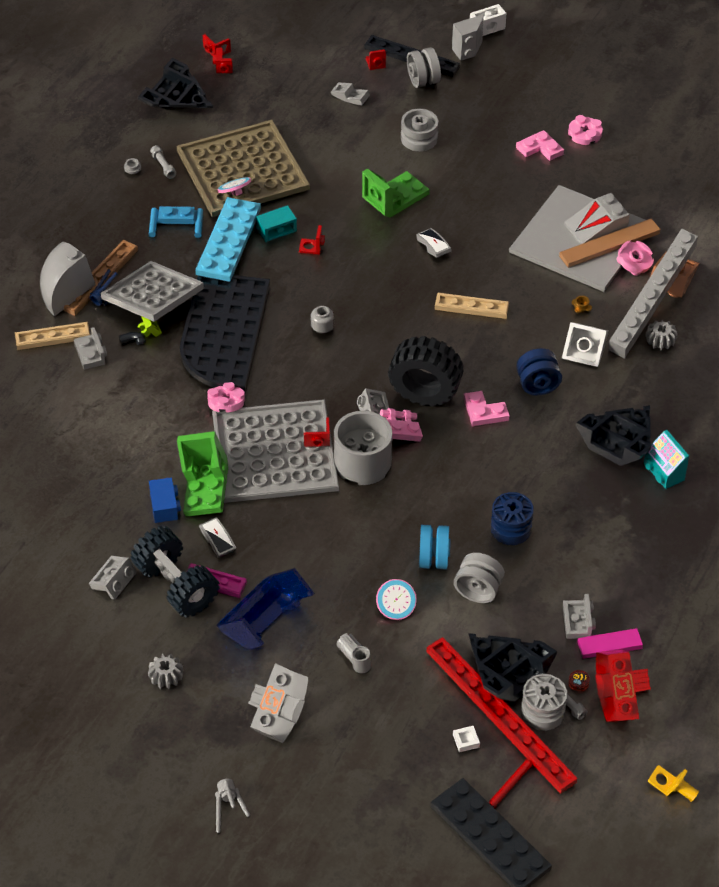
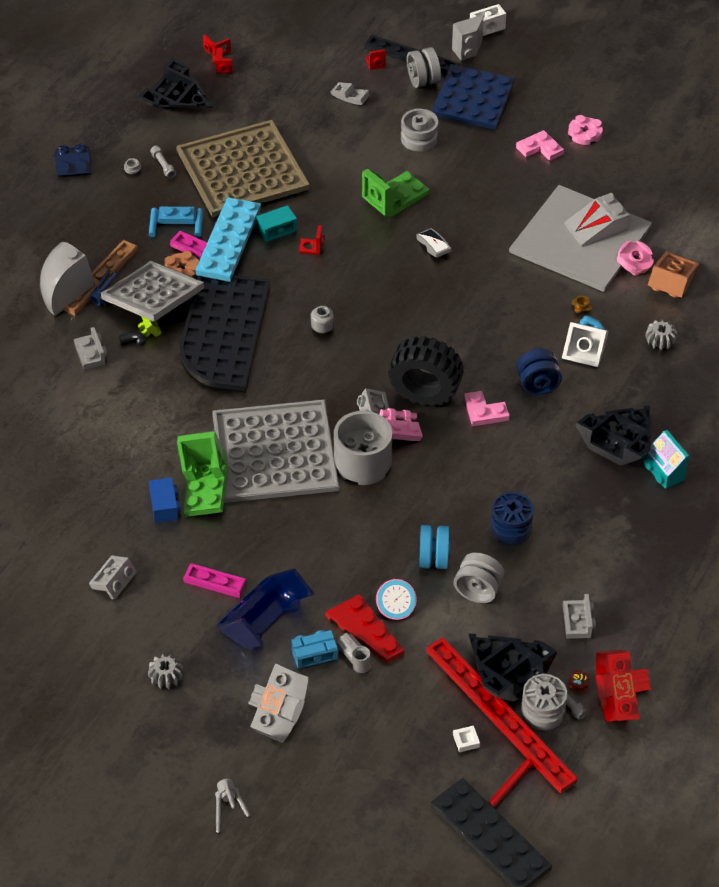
tan tile [15,322,90,350] -> none
black plate [130,526,220,618] -> none
slope [199,517,236,558] -> none
bright pink plate [207,382,245,412] -> none
piece [217,177,251,196] -> none
red bracket [304,417,330,447] -> none
tan tile [435,293,509,319] -> none
medium nougat tile [559,219,661,268] -> none
dark pink tile [577,628,643,659] -> none
light grey brick [609,229,698,359] -> none
yellow bracket [648,765,699,802] -> none
none -> dark blue bracket [54,144,91,175]
none -> nougat plate [164,251,199,279]
none -> dark pink plate [170,231,207,259]
none -> dark azure brick [291,630,338,669]
none -> red wing [325,594,404,664]
none -> dark blue plate [432,64,515,130]
none -> dark azure arm [580,315,606,330]

